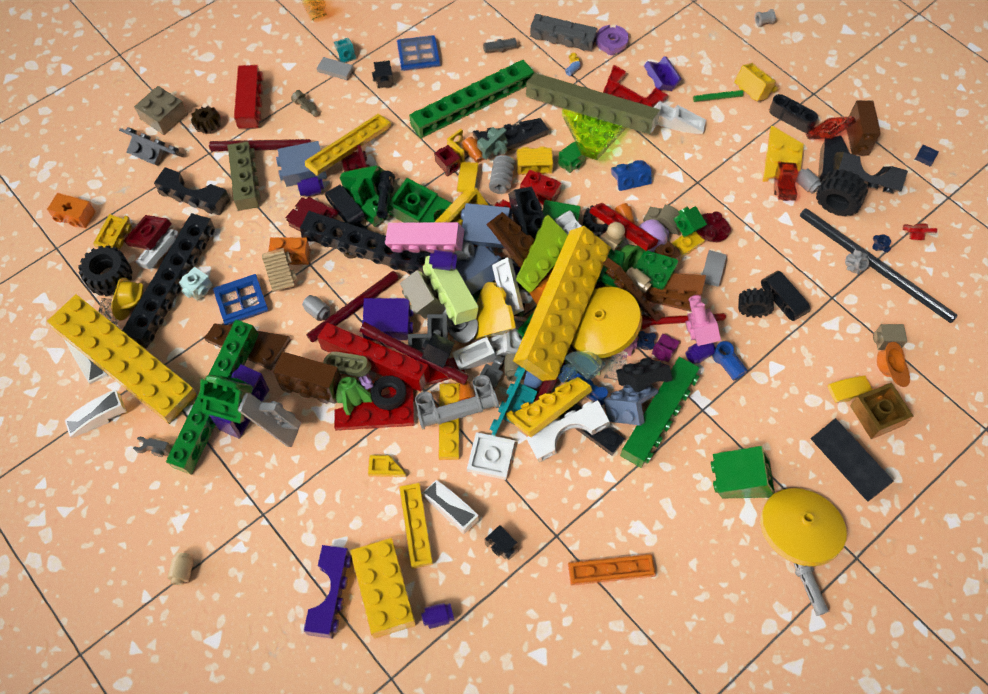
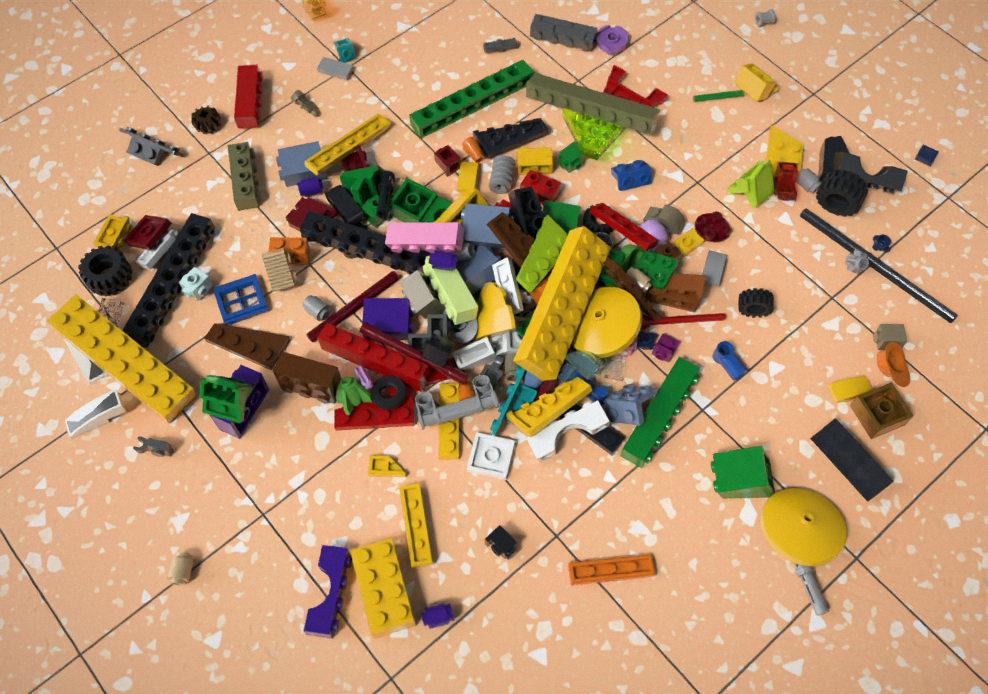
orange brick [47,193,96,228] -> none
yellow piece [111,277,144,321] -> none
dark tan brick [134,86,188,135] -> none
black arch [154,167,230,216] -> none
green brick [166,319,259,475] -> none
dark red axle [209,139,311,151] -> none
light grey bracket [238,393,302,447] -> none
olive plate [323,352,371,377] -> none
black brick [372,60,394,88] -> none
clear piece [397,35,440,71] -> none
slope [421,480,479,535] -> none
yellow bracket [447,129,465,162] -> none
sand green hips [477,127,508,160] -> none
white bracket [555,211,582,234] -> none
medium blue arm [565,53,581,76] -> none
tan tile [600,222,626,250] -> none
orange cone [615,203,635,224] -> none
black brick [616,358,672,392] -> none
dark purple bracket [644,56,681,91] -> none
white slope [654,101,706,134] -> none
green brick [673,206,707,237] -> none
bright pink brick [685,295,721,346] -> none
dark purple brick [685,343,715,364] -> none
black beam [761,270,811,321] -> none
black beam [769,94,818,133] -> none
clear red plate [806,116,856,139] -> none
reddish brown brick [845,100,881,156] -> none
red animal [902,223,938,240] -> none
none -> lime piece [727,160,774,208]

